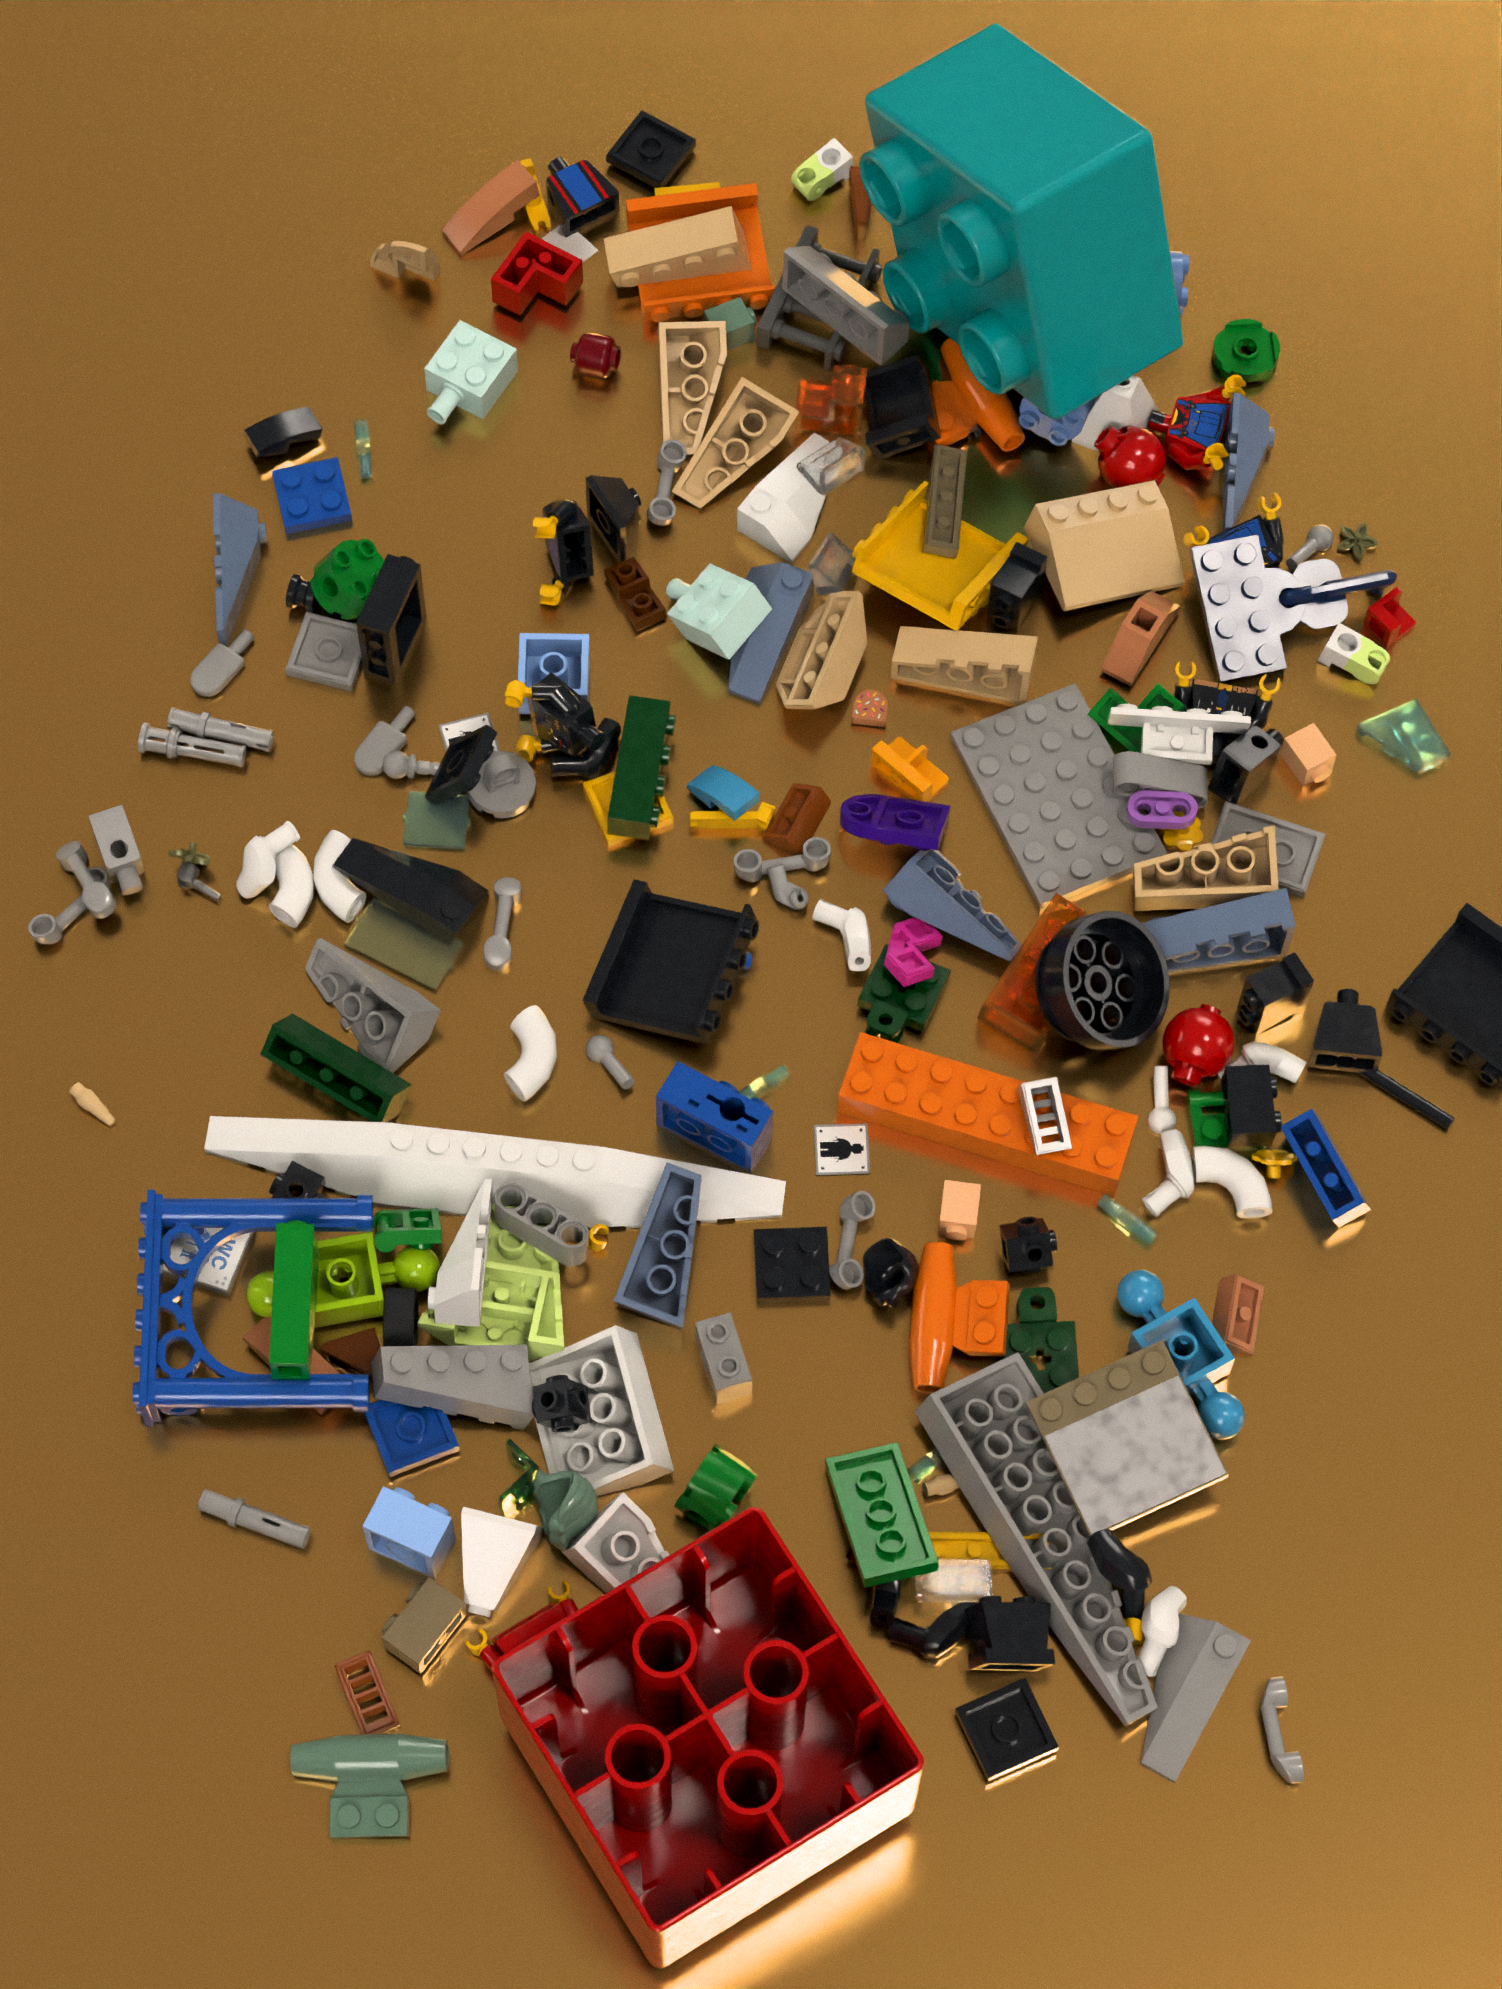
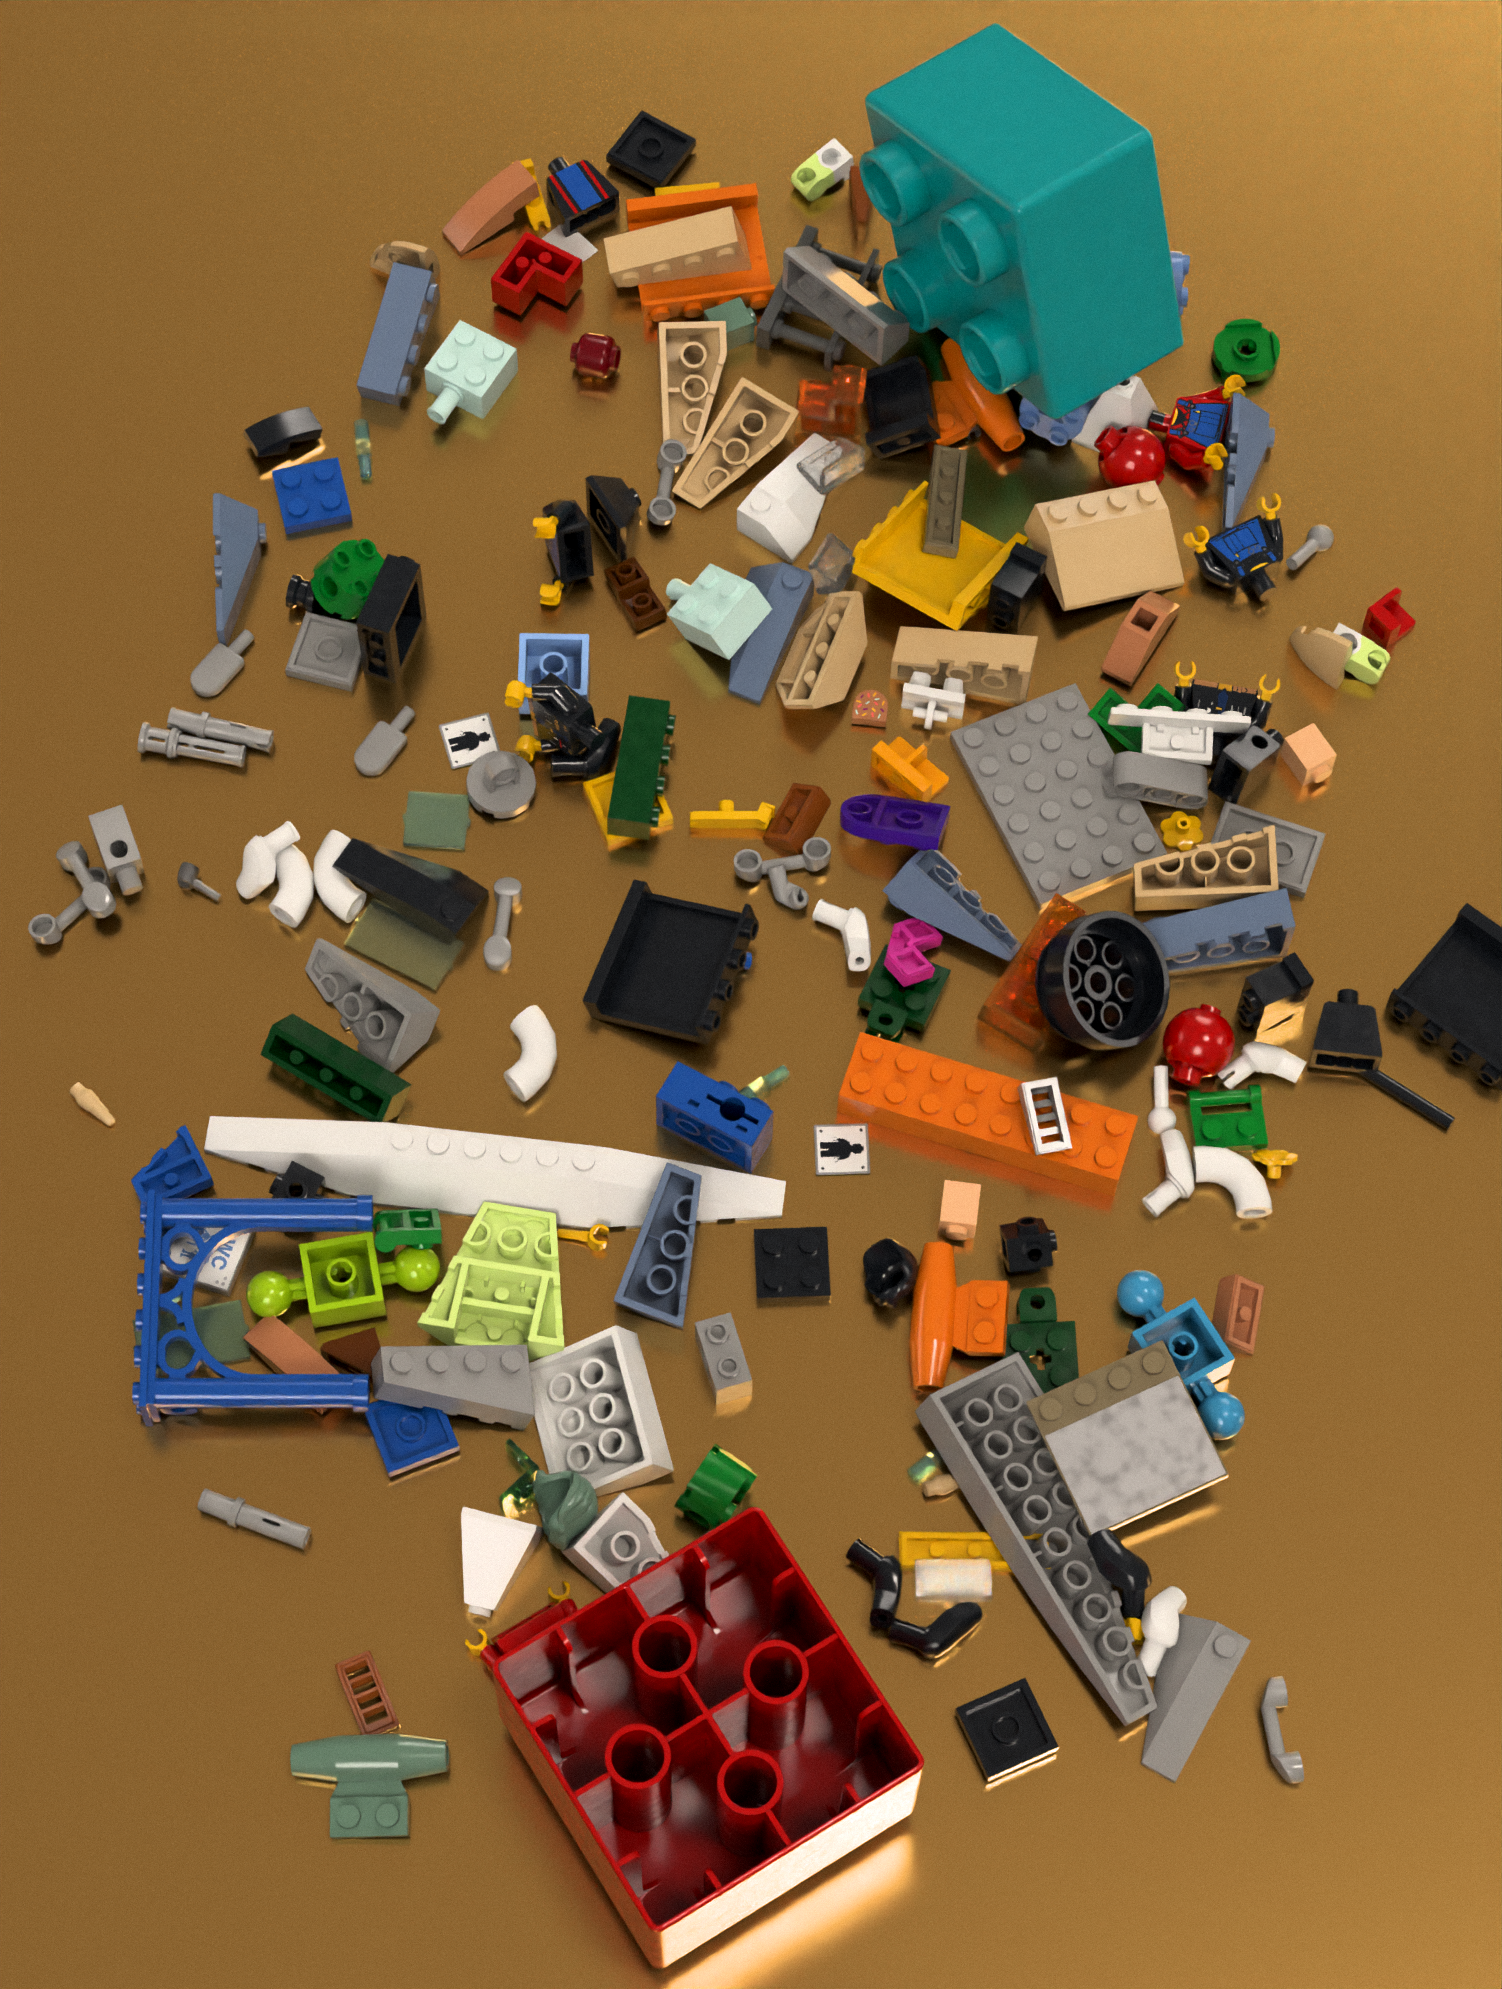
olive plant [168,842,210,865] -> none
green slope [269,1220,320,1380] -> none
light blue brick [362,1486,456,1580] -> none
light grey bar [382,751,440,779] -> none
dark tan brick [382,1577,467,1674] -> none
black tyre [383,1288,418,1347] -> none
black plate [424,725,498,805] -> none
white wedge [428,1179,493,1327] -> none
light grey beam [495,1183,589,1266] -> none
black brick [532,1375,591,1432] -> none
light grey bar [585,1035,635,1089] -> none
dark azure slope [687,765,760,821] -> none
green plate [825,1442,939,1588] -> none
light grey bar [829,1191,876,1290] -> none
black hips [965,1596,1055,1671] -> none
clear light blue pin [1098,1195,1158,1246] -> none
medium lavender plate [1126,790,1198,829] -> none
plate [1189,534,1397,683] -> none
black brick [1221,1065,1282,1147] -> none
blue brick [1281,1109,1371,1227] -> none
olive plant [1337,523,1378,562] -> none
clear light blue wing [1357,699,1451,773] -> none
none -> blue wing [131,1125,214,1202]
none -> clear light blue piece [132,1299,251,1376]
none -> sand blue wedge [356,262,440,406]
none -> white hips [901,671,966,730]
none -> tan brick [1289,626,1353,690]

